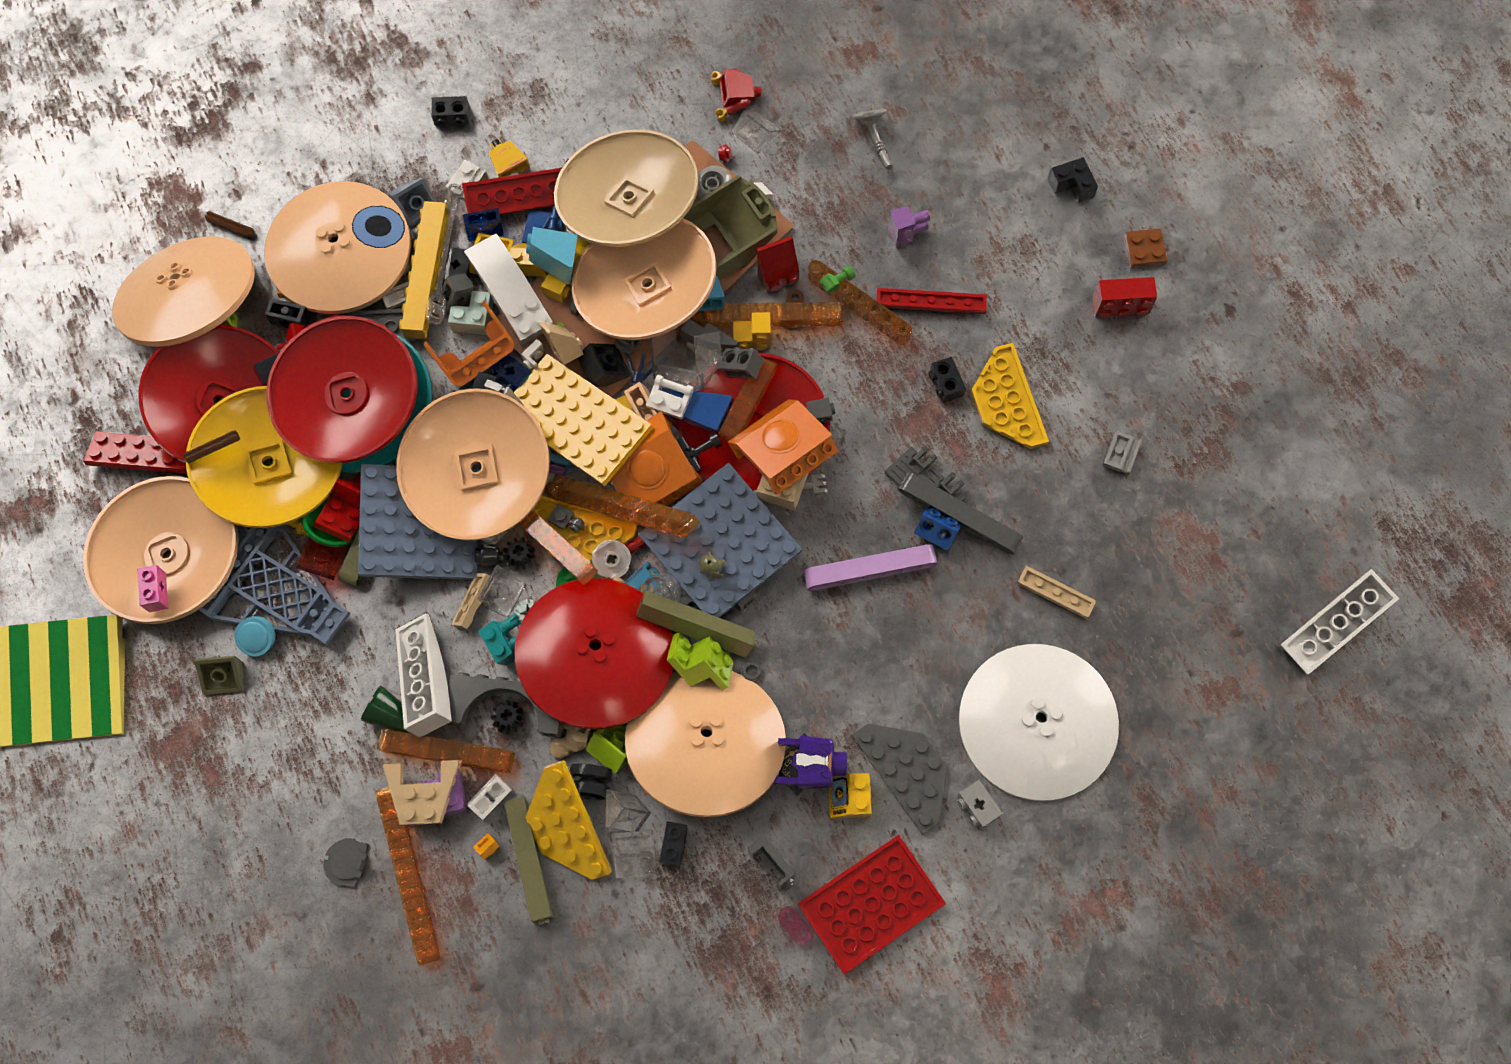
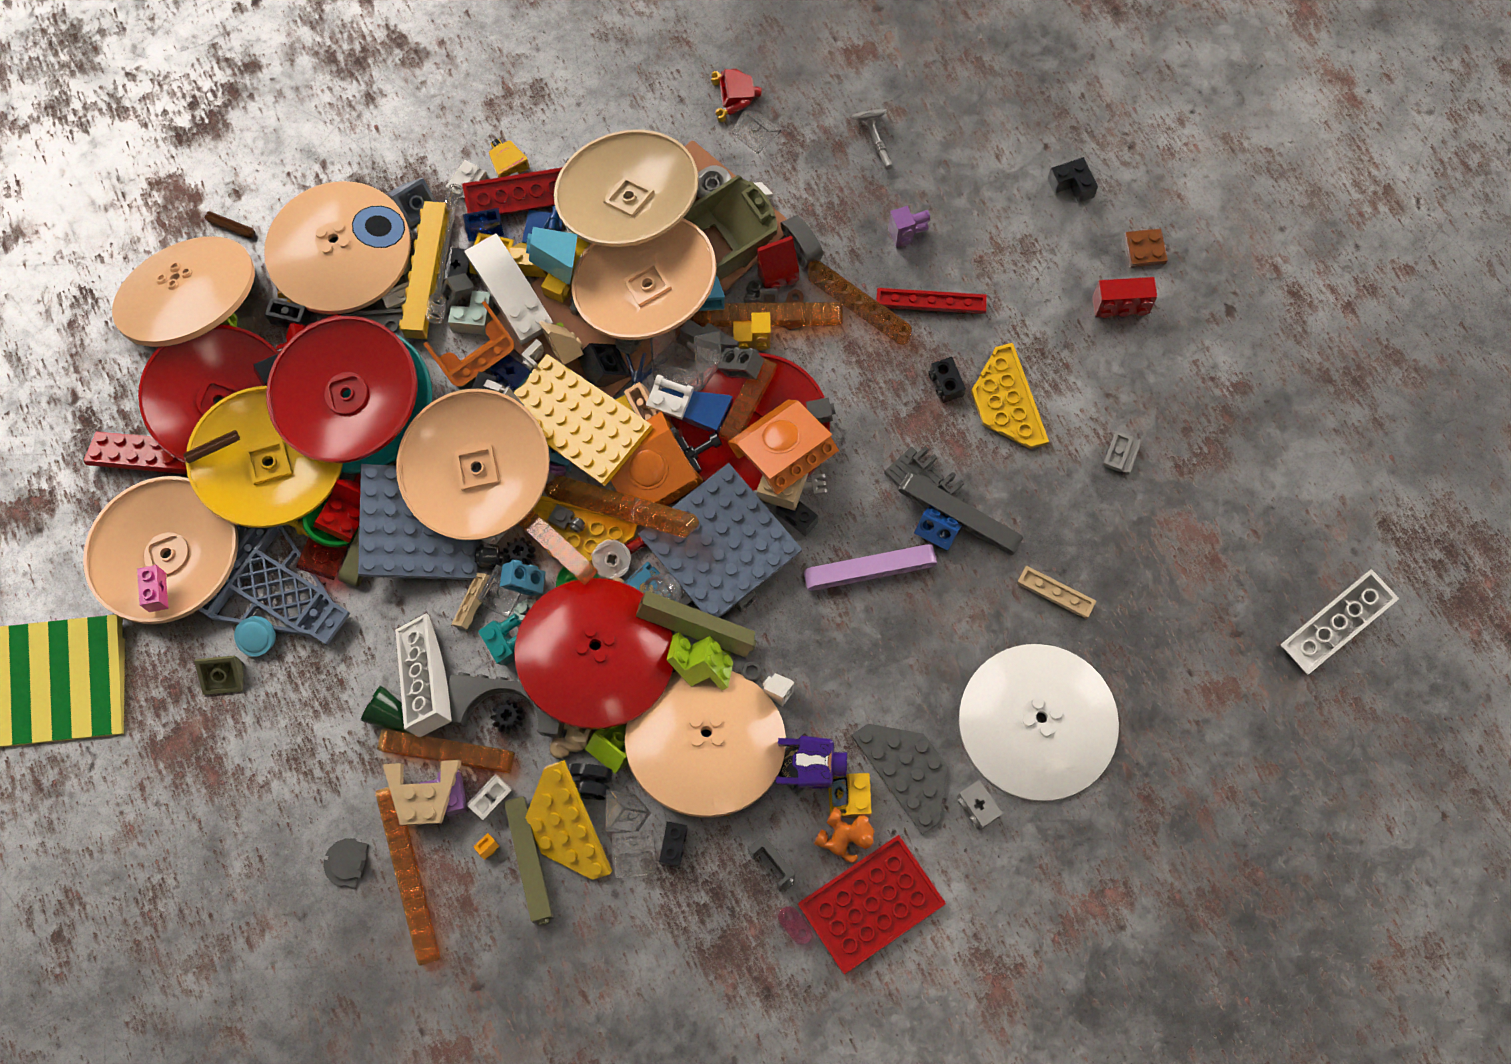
black brick [431,96,470,126] -> none
olive animal [700,552,725,578] -> none
red plate [718,144,732,162] -> none
bright green leg [819,265,856,294] -> none
none -> dark azure brick [500,560,546,597]
none -> dark grey plate [743,288,779,309]
none -> pearl dark grey plate [746,280,764,296]
none -> white slope [762,673,795,707]
none -> black brick [776,501,818,537]
none -> dark grey beam [780,215,823,268]
none -> orange animal [814,807,875,863]

